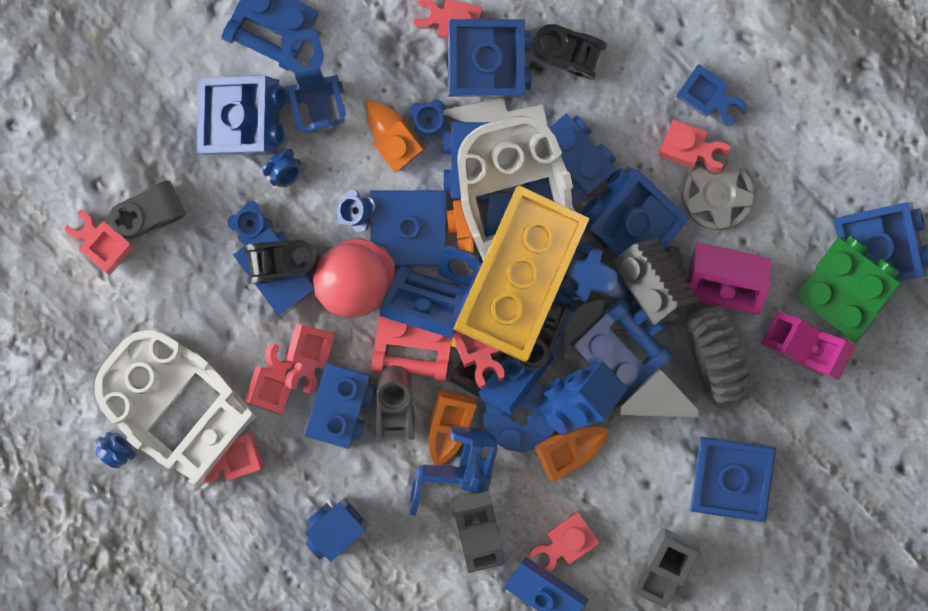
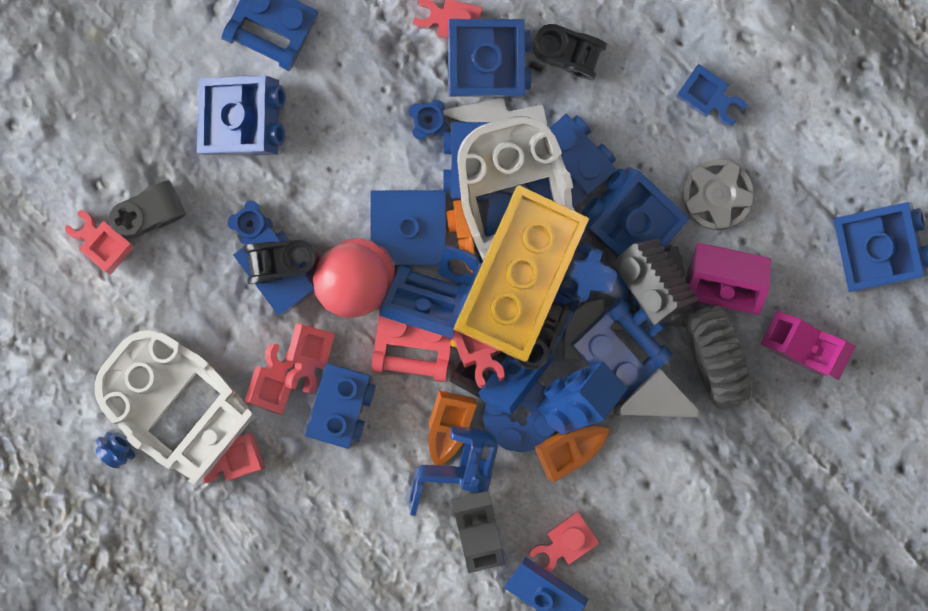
blue plate [262,149,302,187] -> none
blue piece [281,29,346,134] -> none
blue brick [305,497,369,563] -> none
plate [336,189,377,233] -> none
orange plate [366,100,427,173] -> none
dark grey piece [376,365,415,440] -> none
dark grey brick [632,528,700,608] -> none
coral plate [659,119,731,174] -> none
blue plate [689,436,776,523] -> none
green plate [795,235,904,343] -> none

